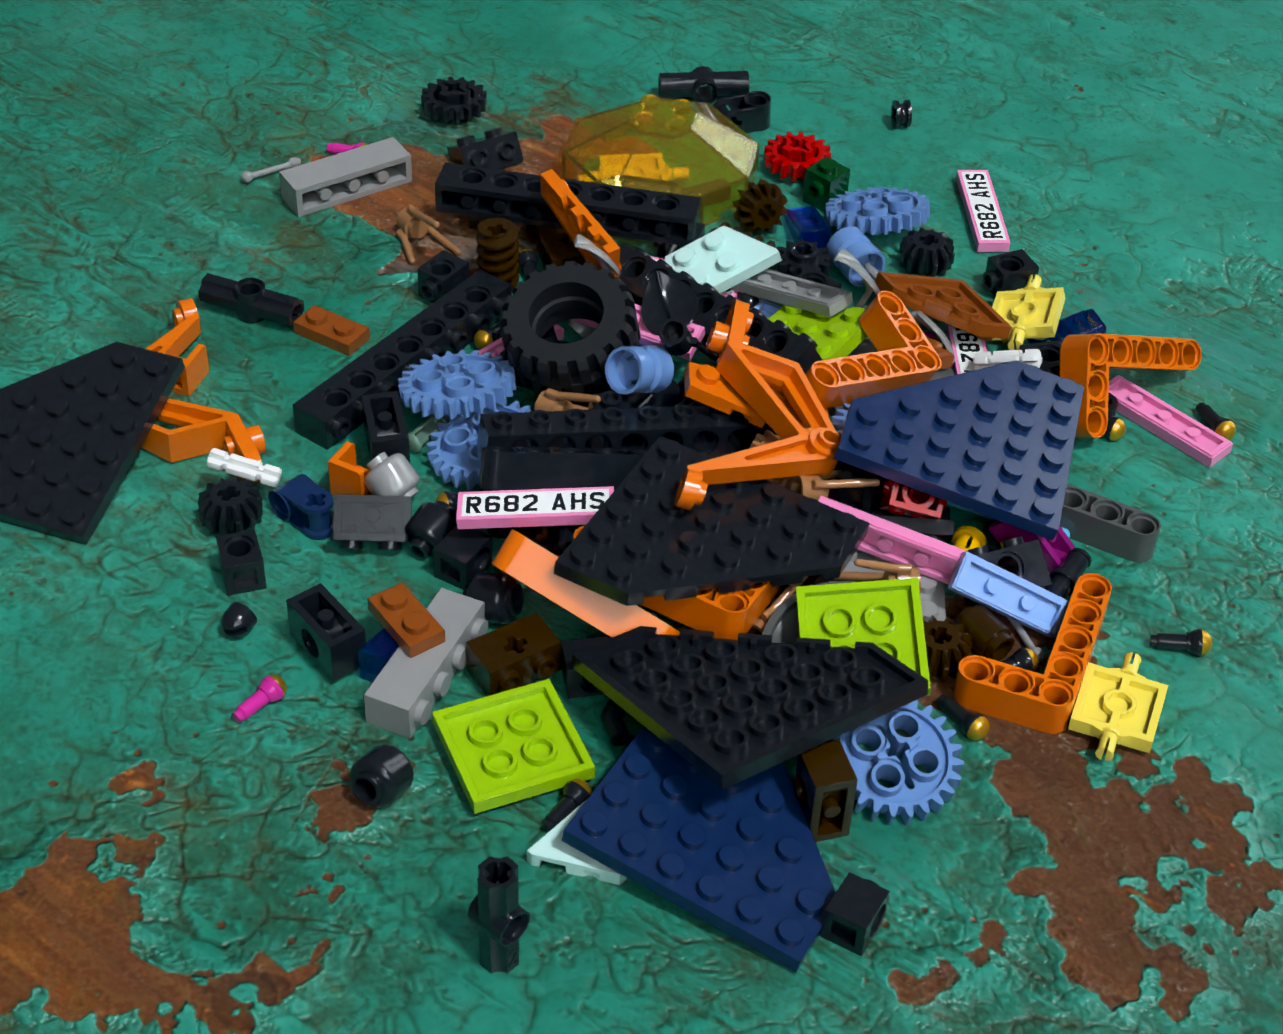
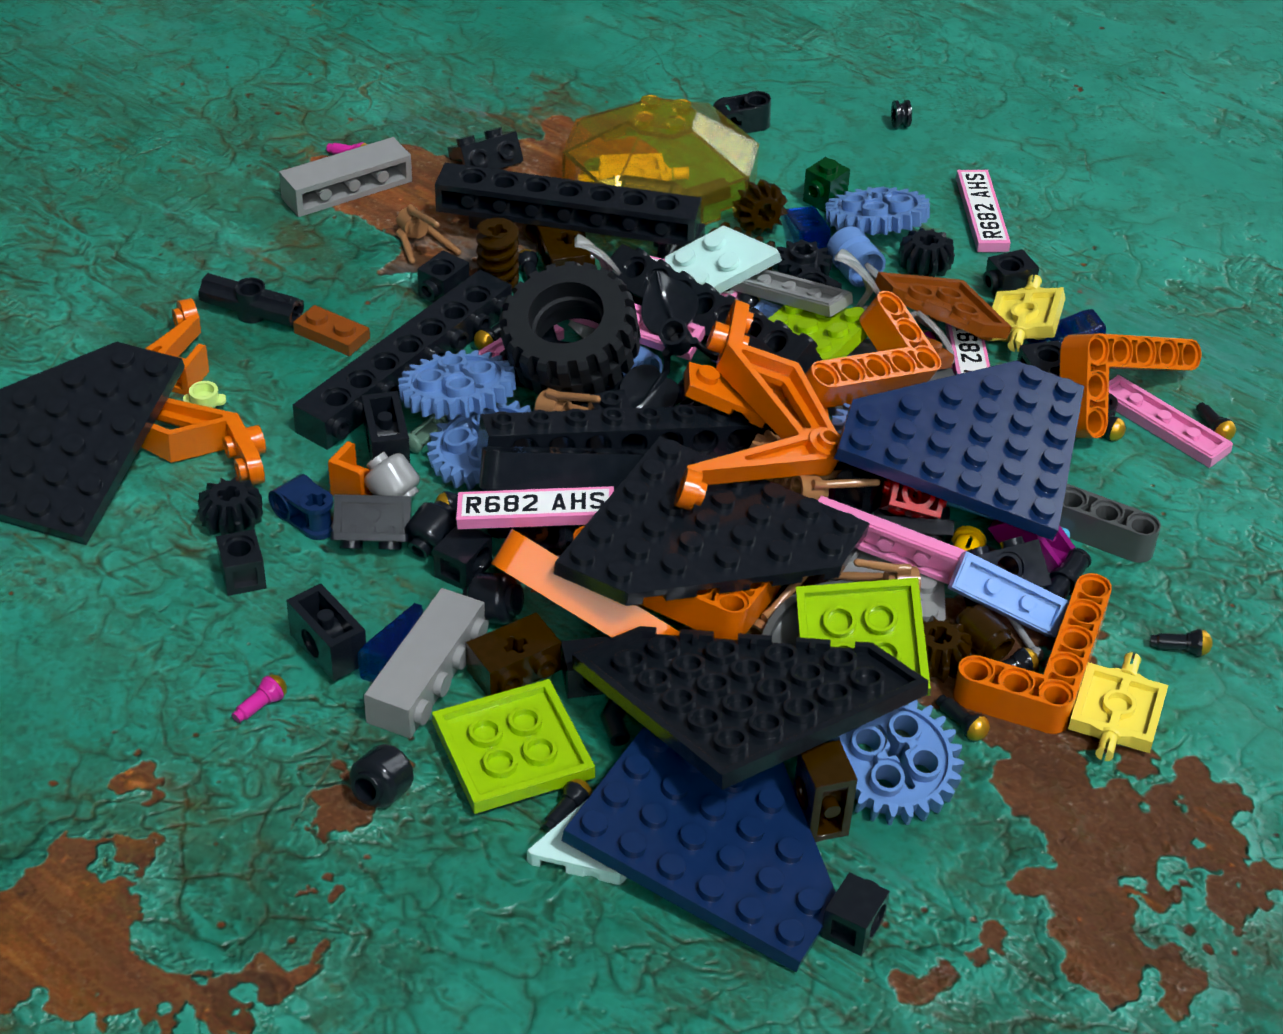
white axle [207,448,282,487] -> none
black hinge [221,602,257,638] -> none
light grey hinge [241,157,301,183] -> none
dark orange plate [367,582,445,658] -> none
black gear [421,77,487,124] -> none
black piece [467,856,530,974] -> none
orange wing [540,169,622,278] -> none
medium blue wheel [605,345,674,395] -> none
black piece [658,66,750,105] -> none
red gear [764,132,832,181] -> none
white axle [973,349,1042,370] -> none
none -> yellowish green plate [183,381,227,408]

